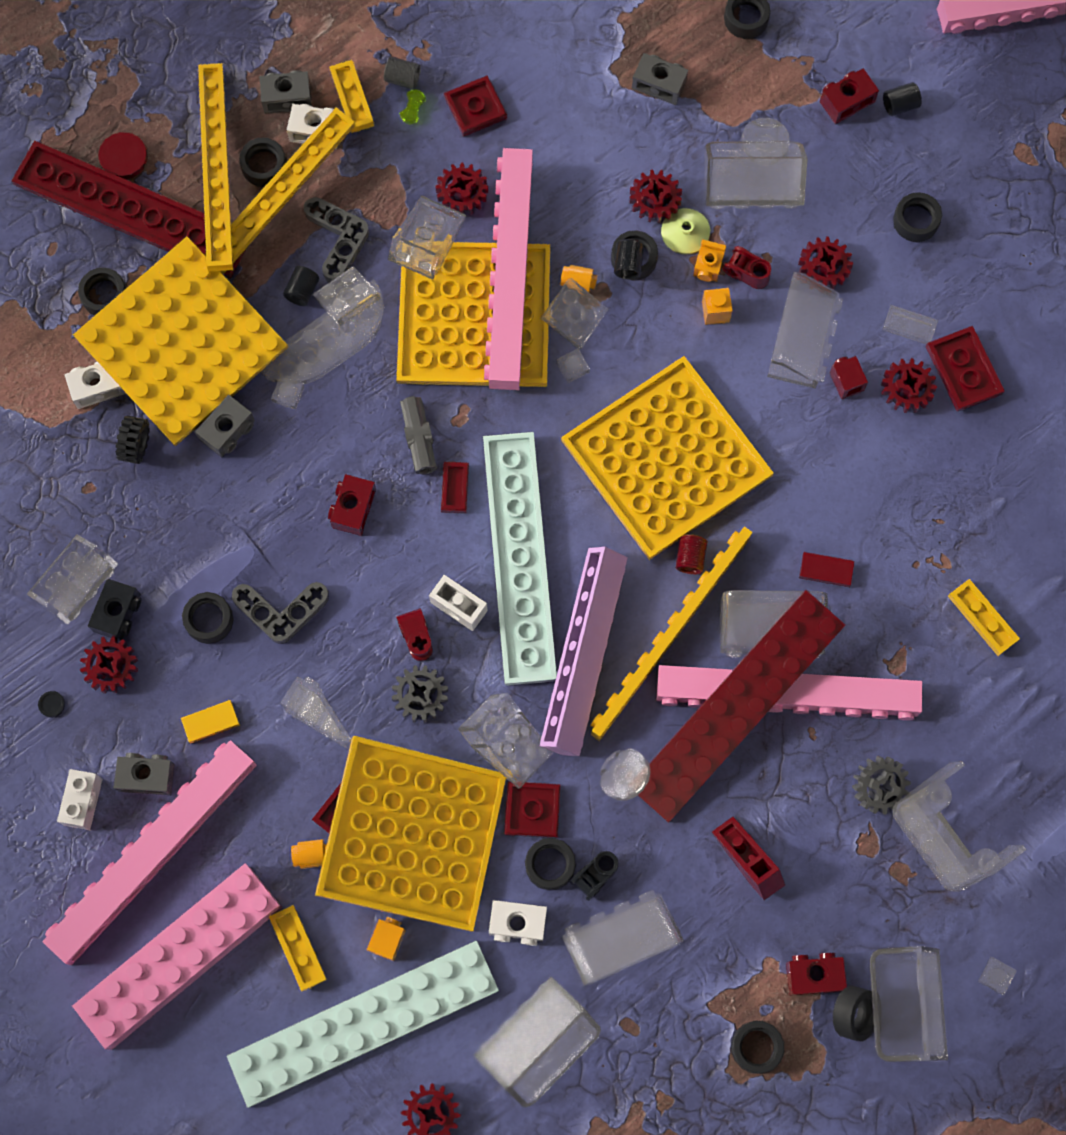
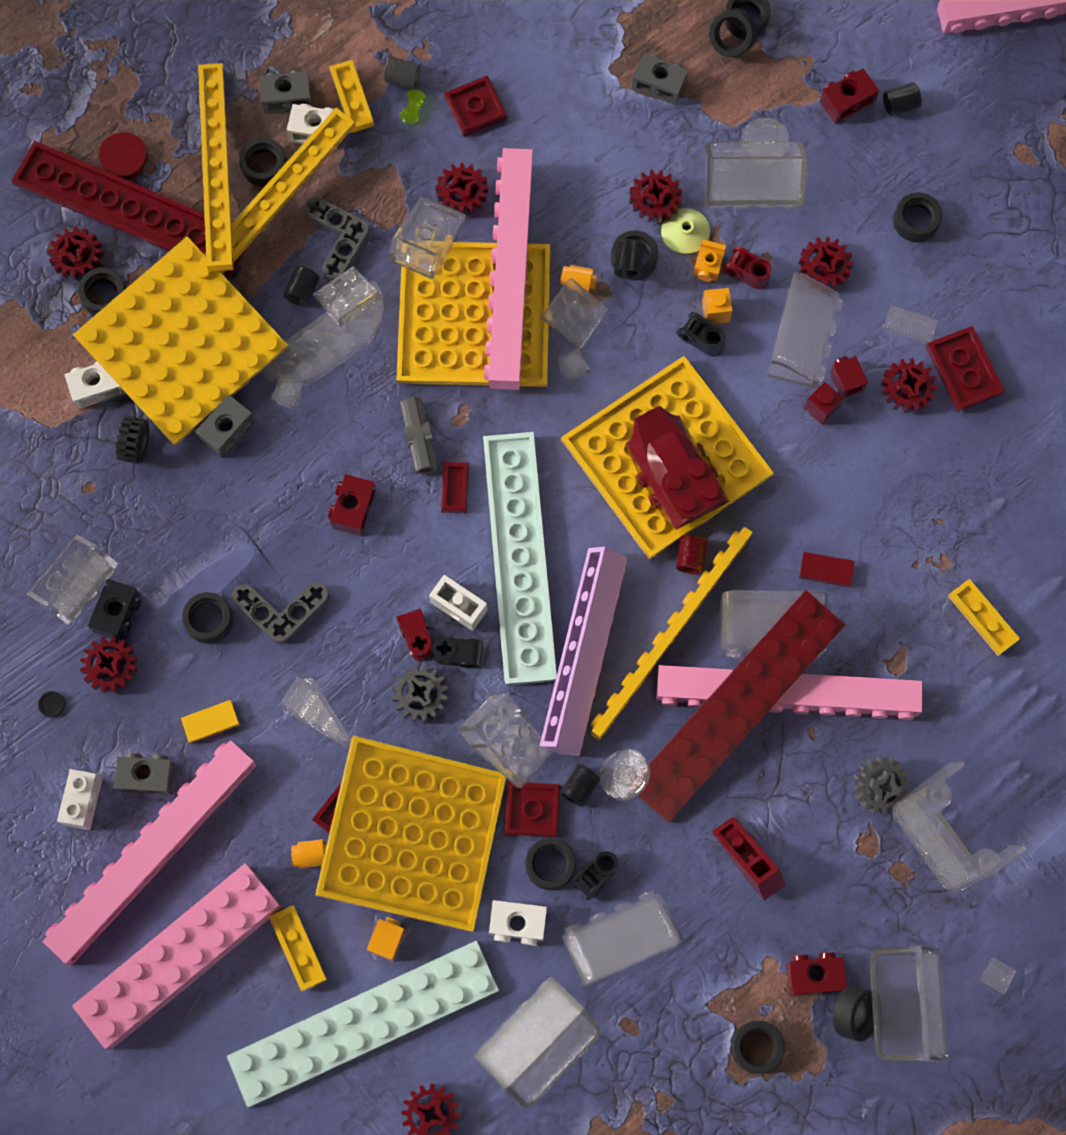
none -> dark red gear [48,226,104,280]
none -> black piece [433,637,483,669]
none -> black piece [560,764,601,807]
none -> dark red slope [626,406,730,530]
none -> black piece [676,312,725,356]
none -> black tyre [709,8,757,57]
none -> dark red brick [804,382,844,425]

